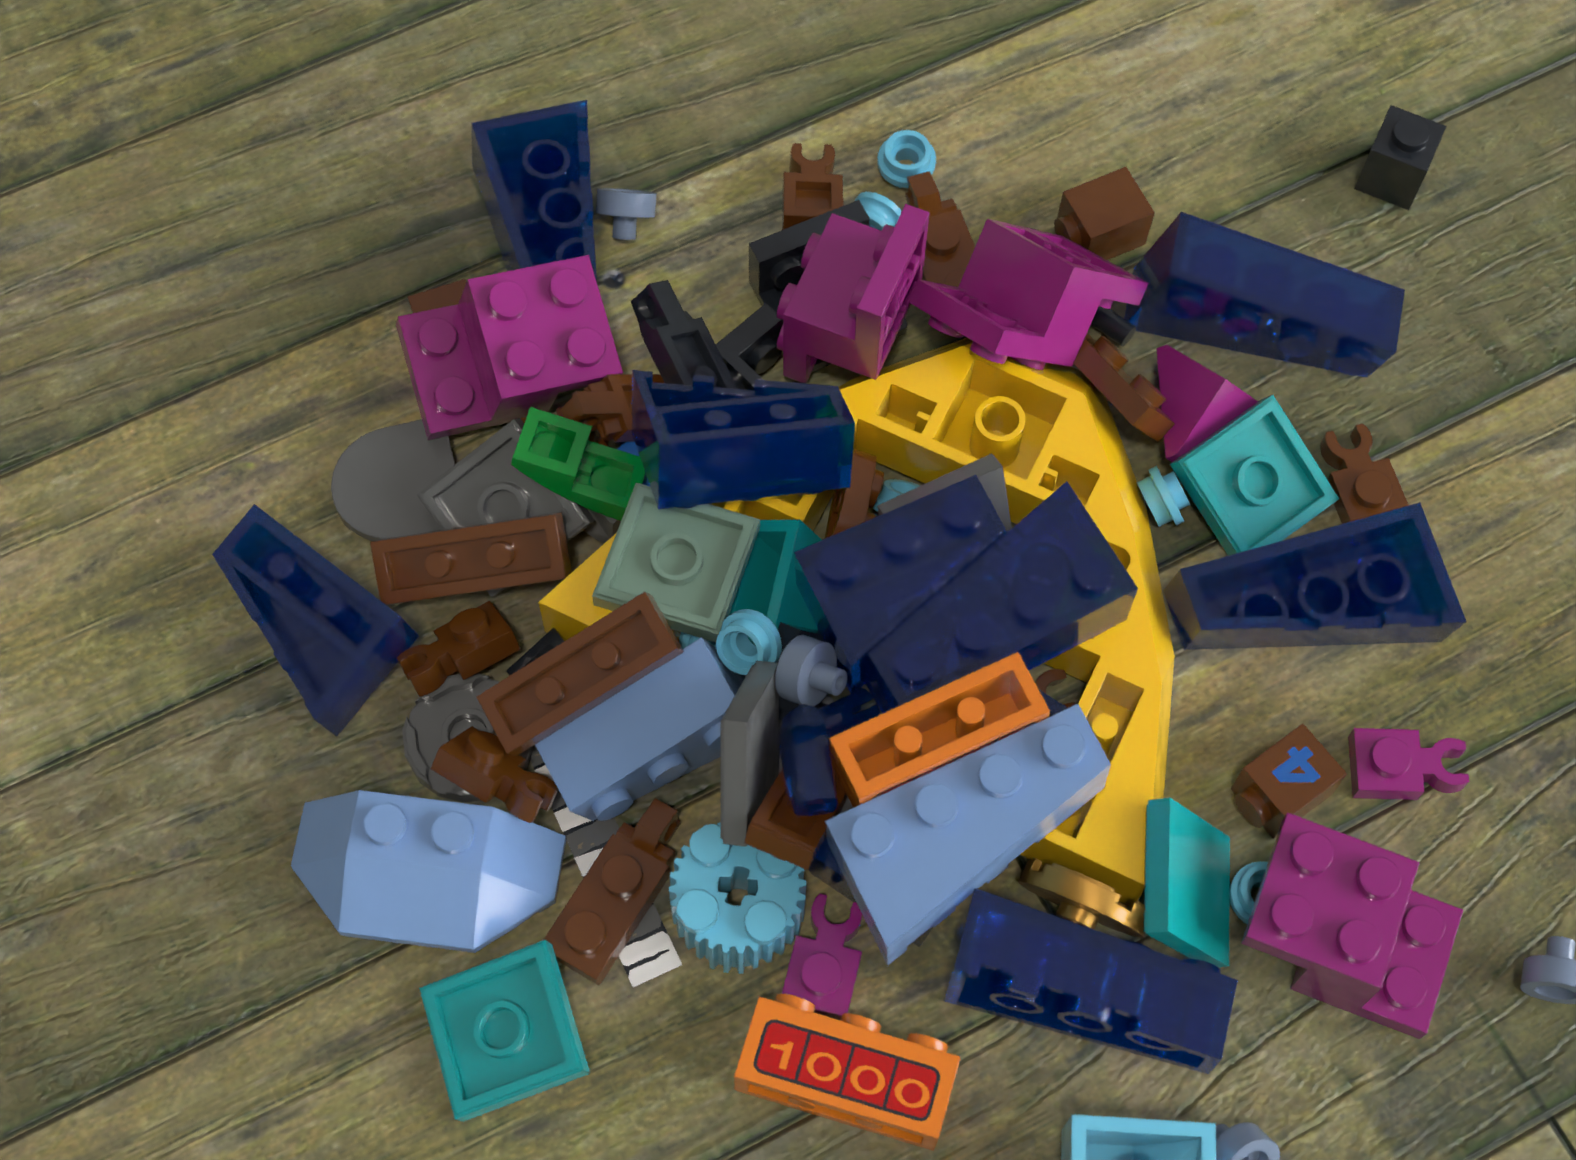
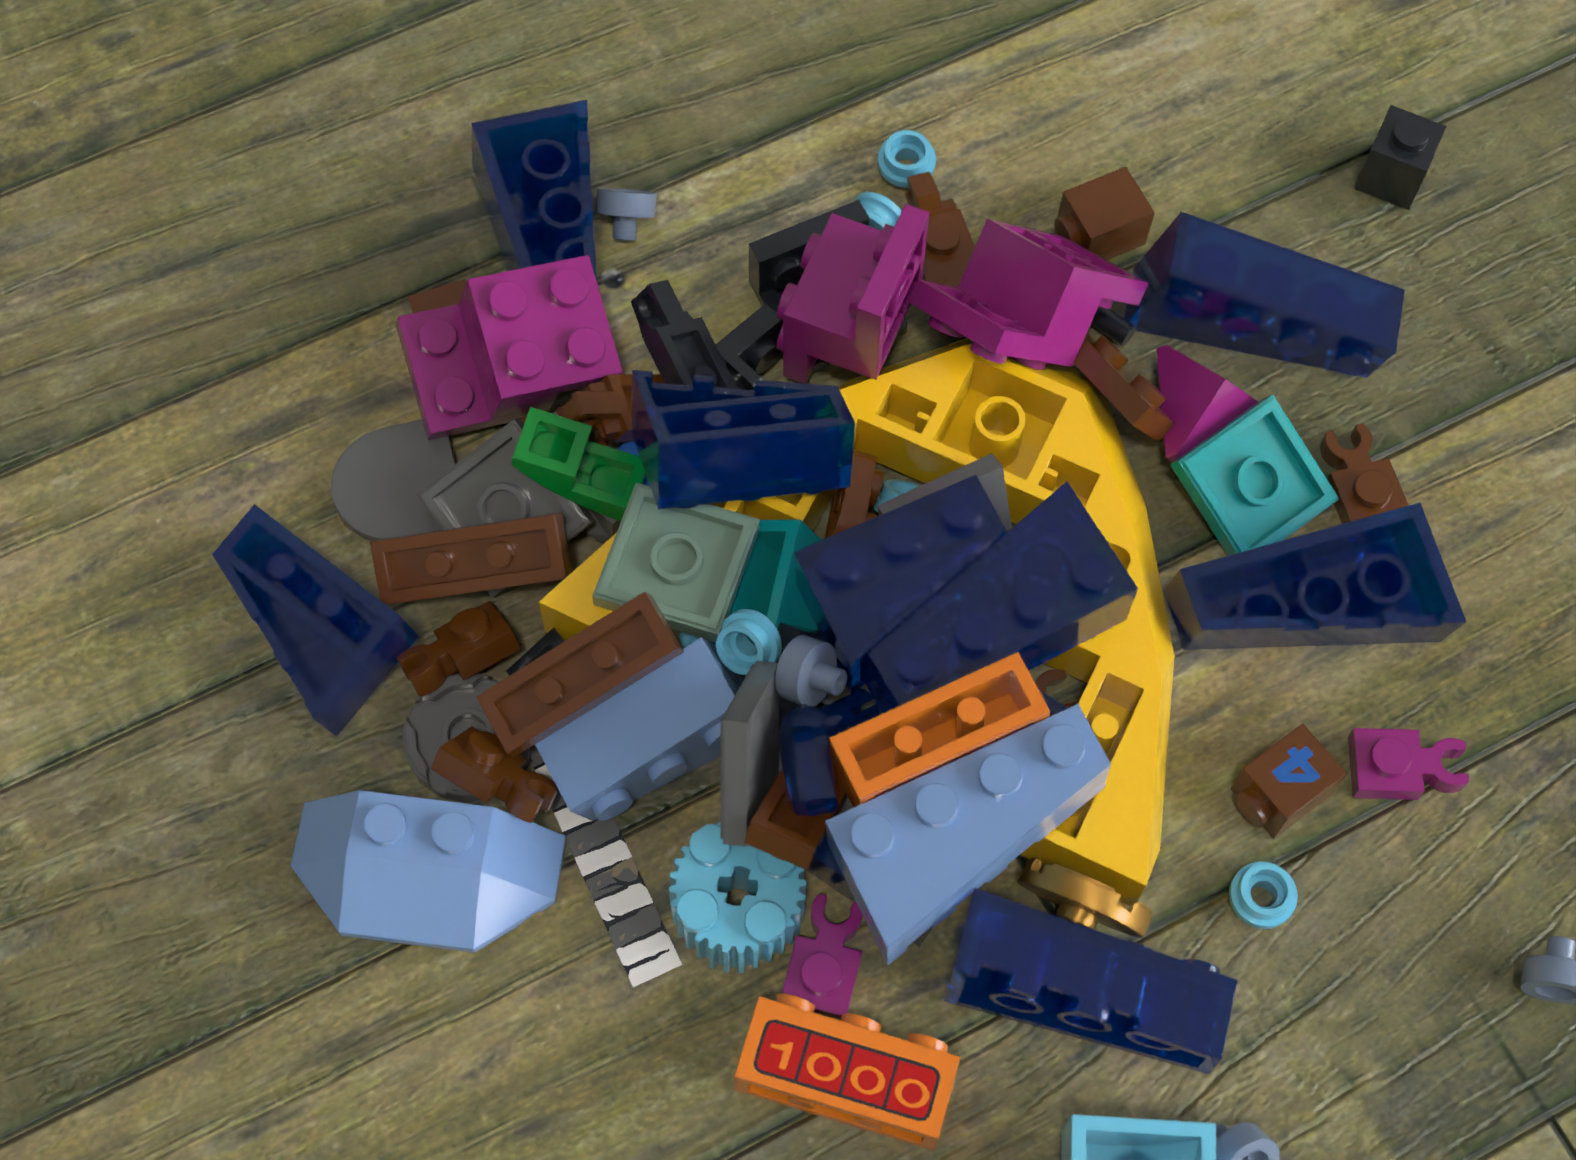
teal tile [419,940,591,1122] -> none
reddish brown hinge [543,798,681,986] -> none
reddish brown plate [782,143,843,230] -> none
medium azure plate [1137,466,1190,527] -> none
teal tile [1144,797,1230,968] -> none
magenta bracket [1241,812,1463,1039] -> none

